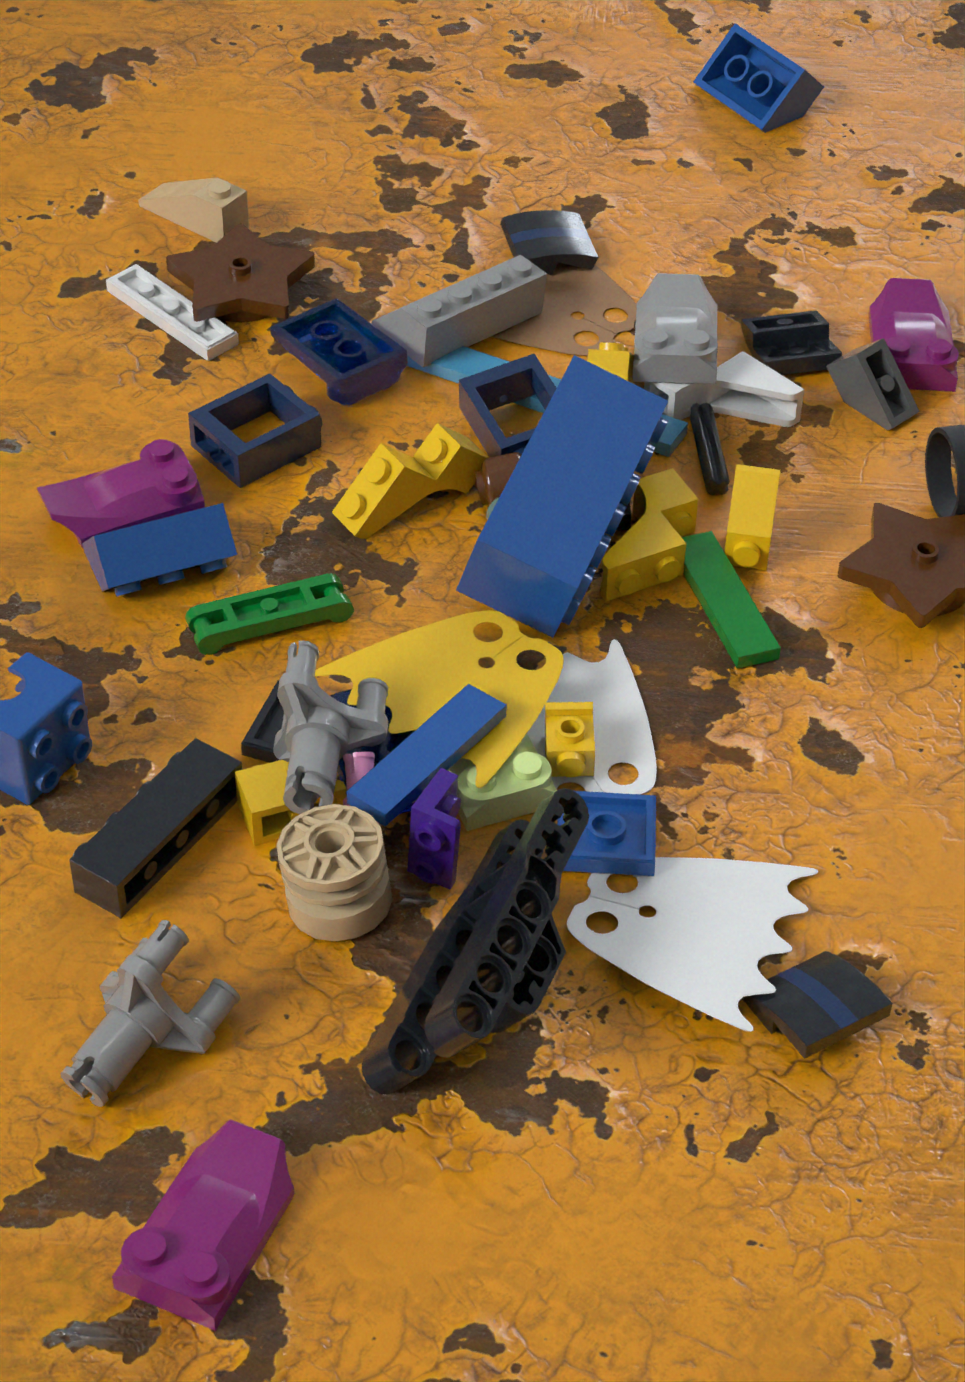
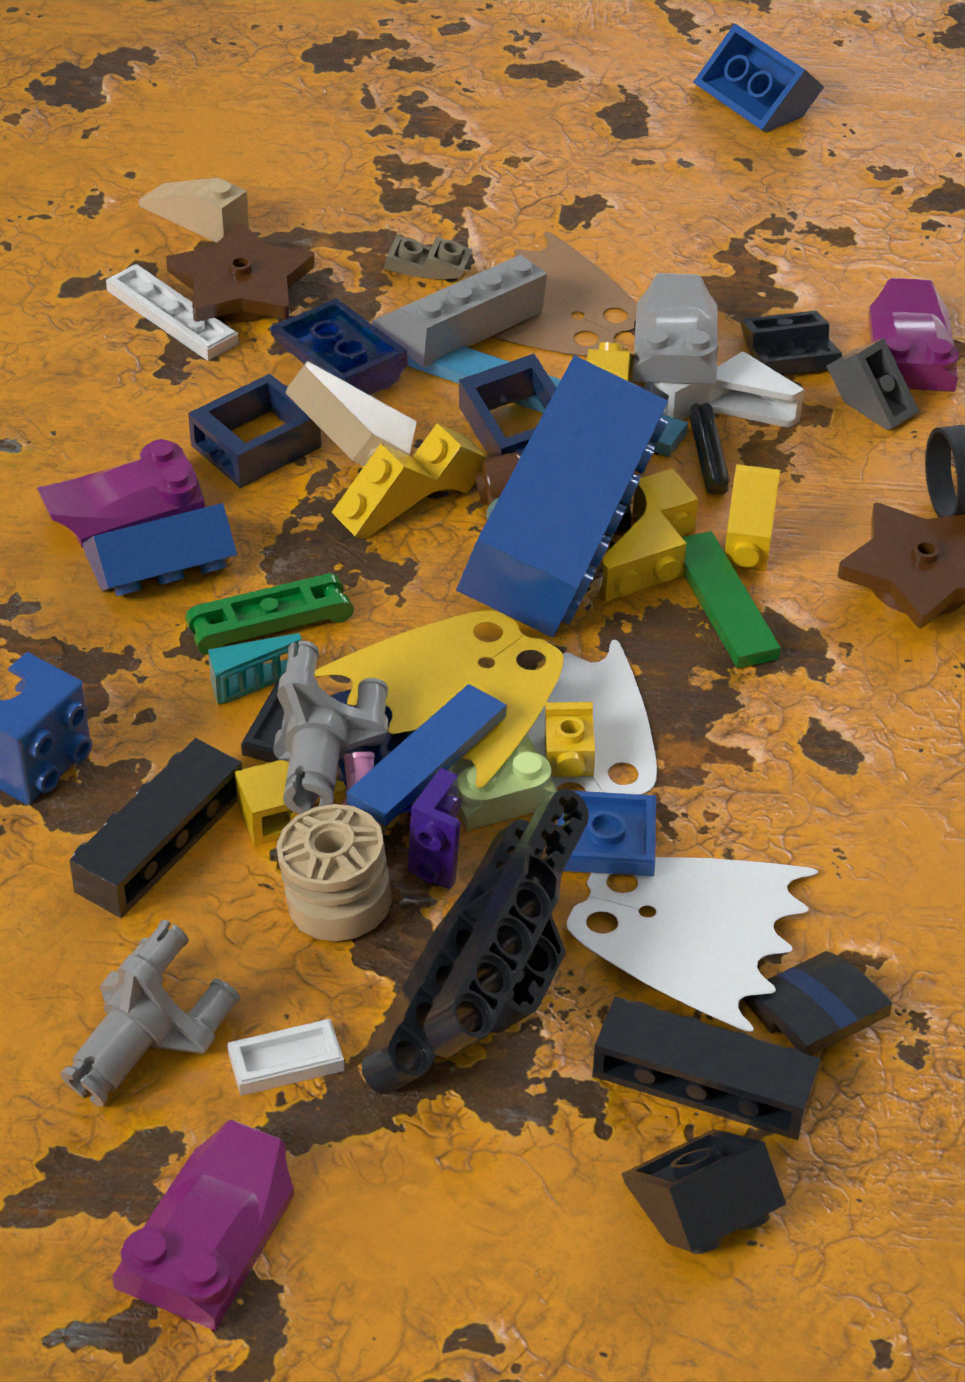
black slope [500,210,598,275] -> none
none -> teal slope [208,633,302,704]
none -> white tile [227,1019,344,1096]
none -> tan slope [286,361,417,466]
none -> dark tan slope [383,235,472,279]
none -> black brick [592,996,821,1140]
none -> black slope [621,1129,786,1254]

